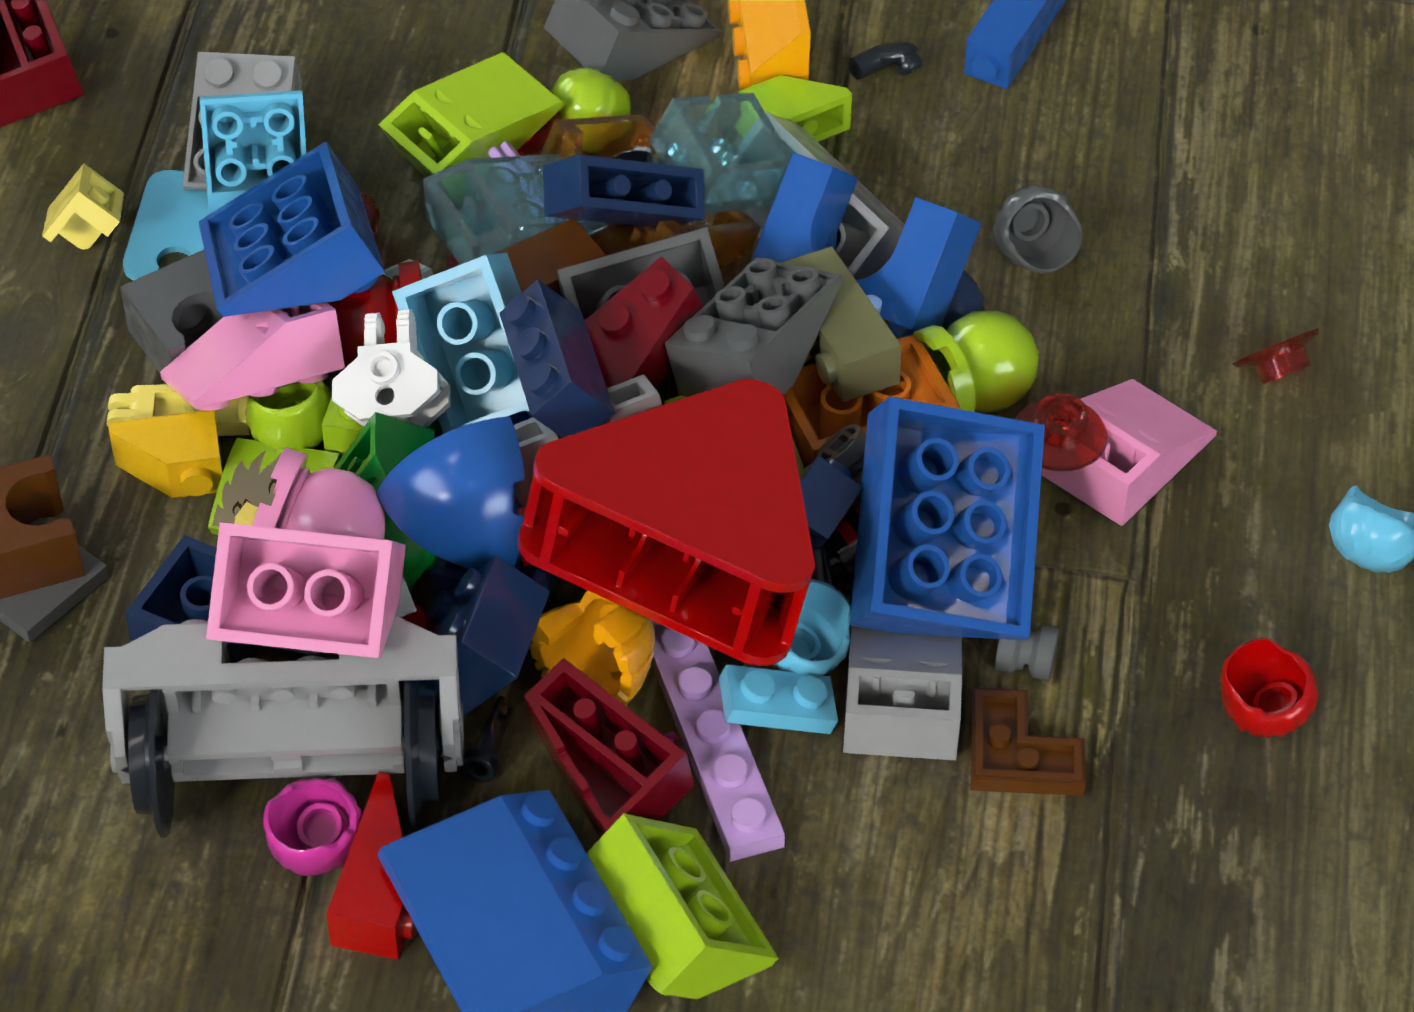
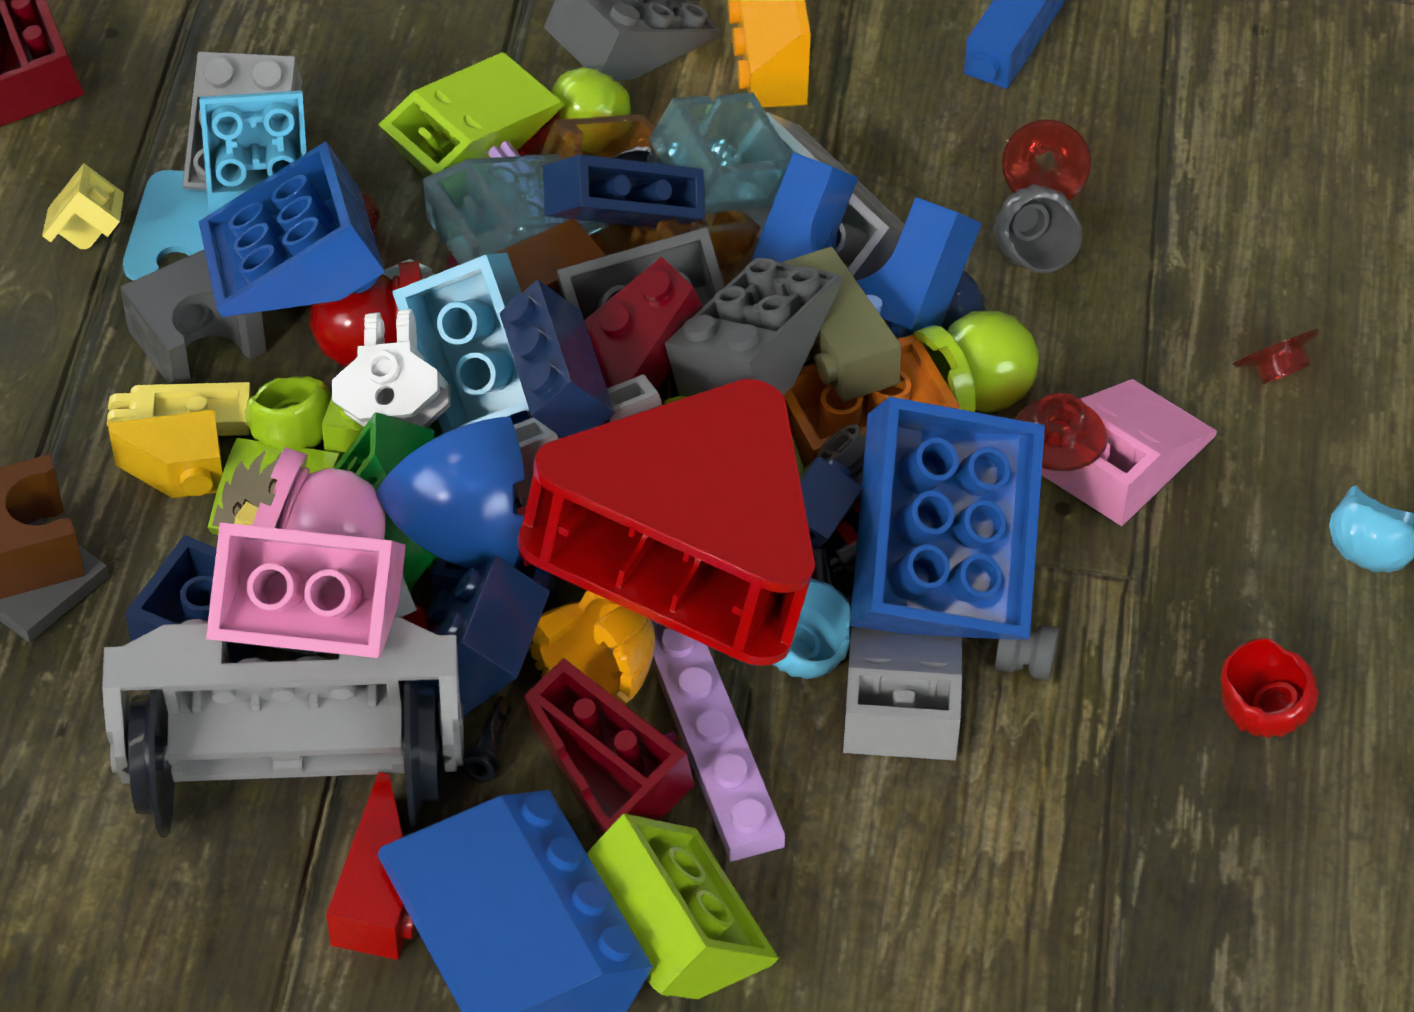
bright pink slope [160,303,345,411] -> none
dark pink hair [263,778,363,876] -> none
medium azure plate [719,664,838,734] -> none
lime slope [738,75,852,142] -> none
black arm [848,41,922,80] -> none
reddish brown tile [970,688,1086,796] -> none
none -> clear red piece [1002,119,1091,200]

